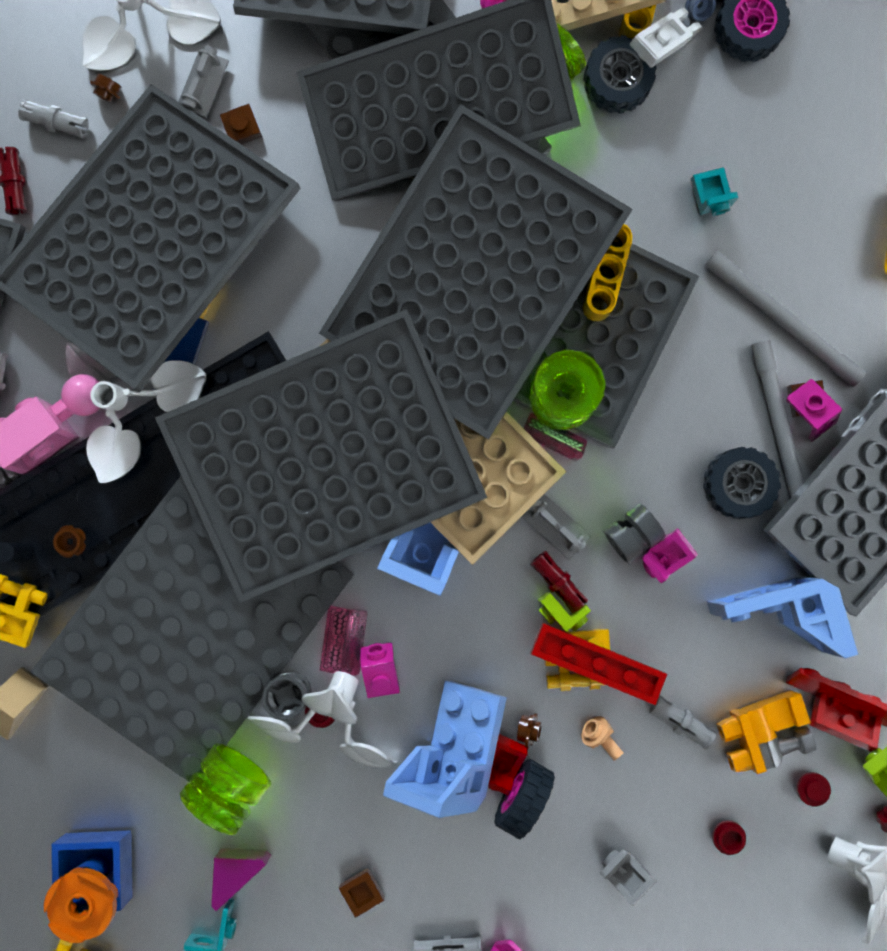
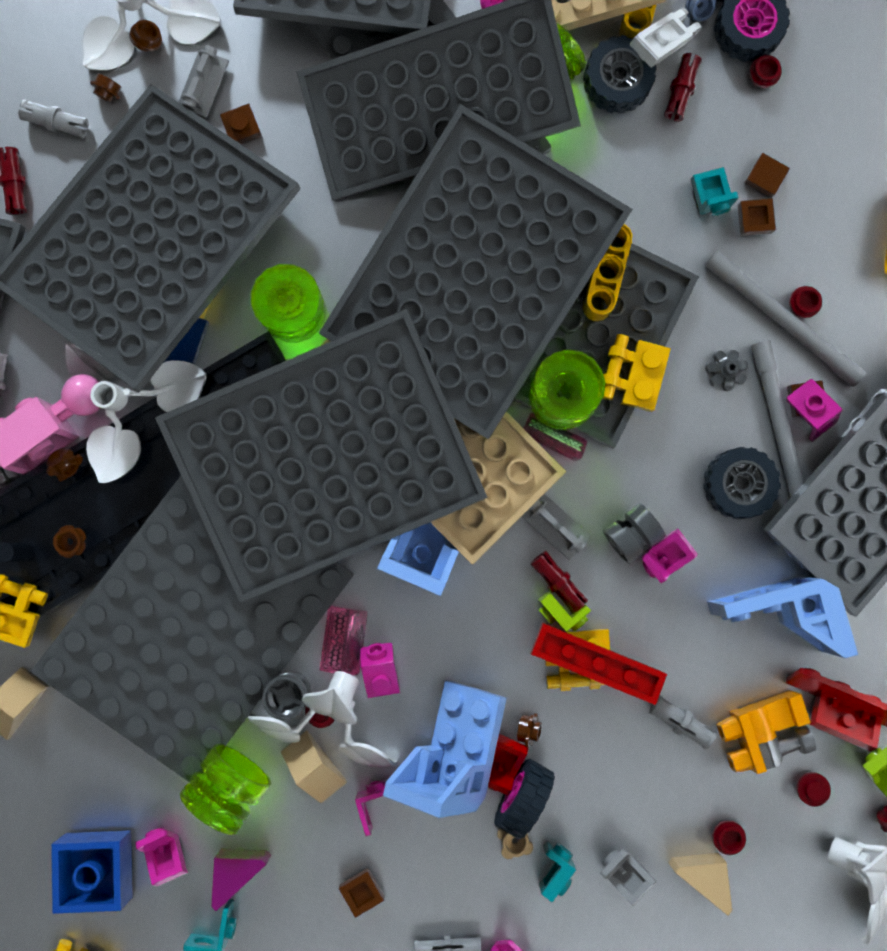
orange plate [44,867,118,943] -> none
light nougat plate [581,716,624,761] -> none
none -> reddish brown plate [46,448,83,481]
none -> reddish brown plate [129,20,162,52]
none -> dark pink bracket [135,828,188,887]
none -> clear neon green wheel [251,264,326,343]
none -> tan slope [281,730,347,803]
none -> dark pink bracket [355,779,386,836]
none -> tan plate [497,828,533,859]
none -> teal bracket [539,841,576,902]
none -> yellow plate [600,334,671,412]
none -> dark red pin [664,53,702,122]
none -> tan slope [668,853,732,916]
none -> dark grey plant [705,350,748,392]
none -> reddish brown plate [738,198,776,236]
none -> reddish brown tile [744,153,790,198]
none -> dark red plate [749,55,782,88]
none -> dark red plate [789,286,822,318]

